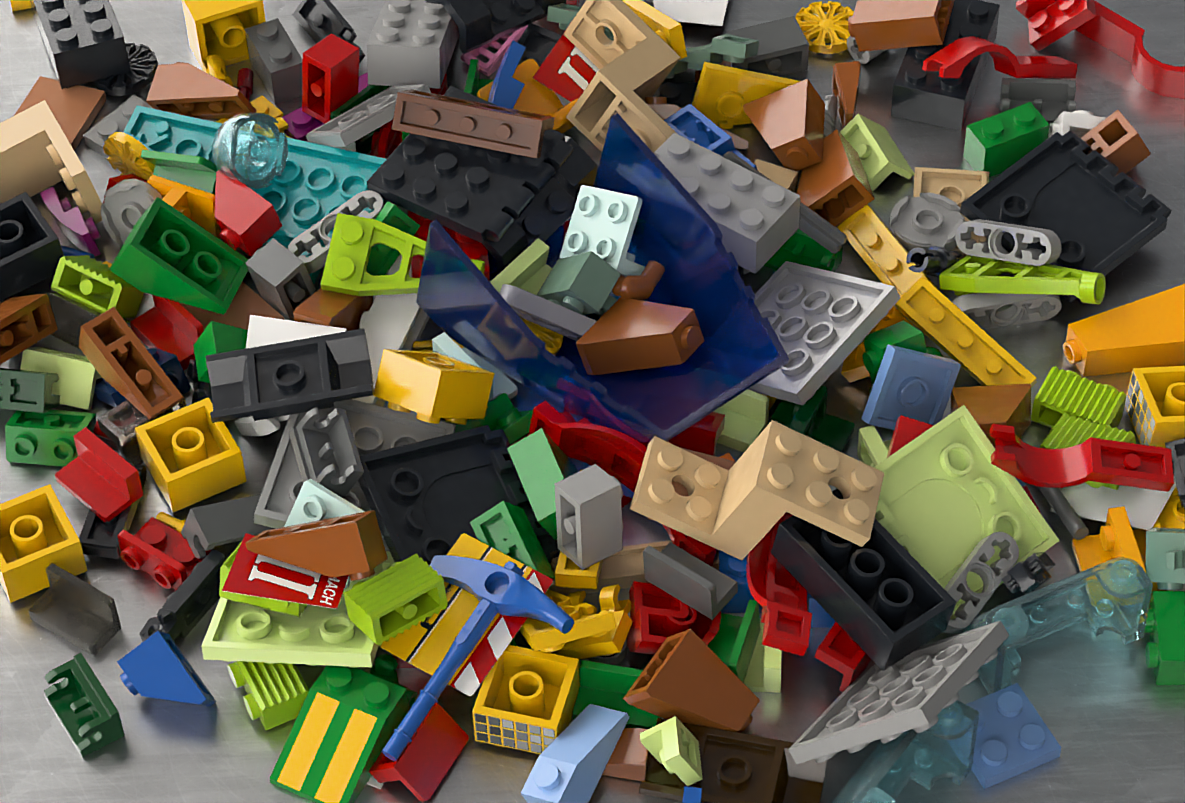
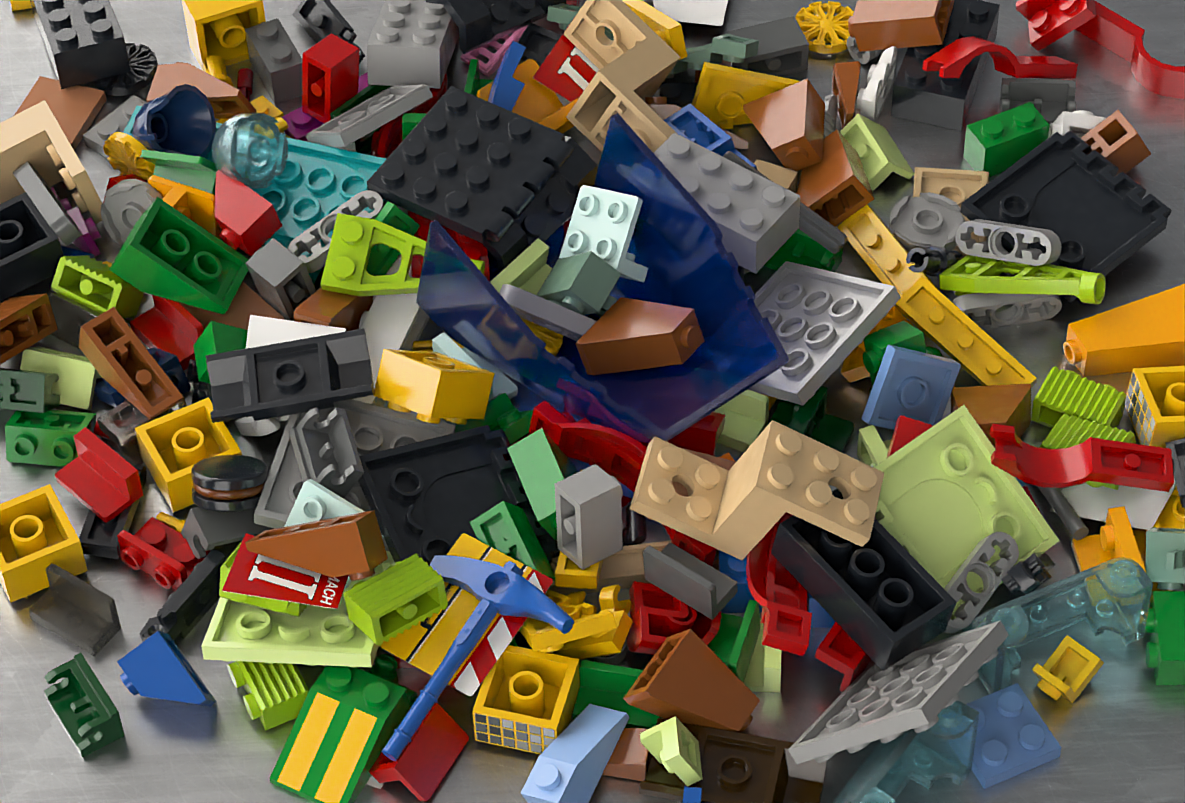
reddish brown fence [392,89,555,158] -> none
dark orange arm [612,261,665,300] -> none
none -> beam [13,161,83,246]
none -> dark blue helmet [132,84,216,158]
none -> black head [191,455,268,512]
none -> black arm [622,504,647,546]
none -> white plate [856,46,897,122]
none -> yellow bracket [1032,635,1104,703]

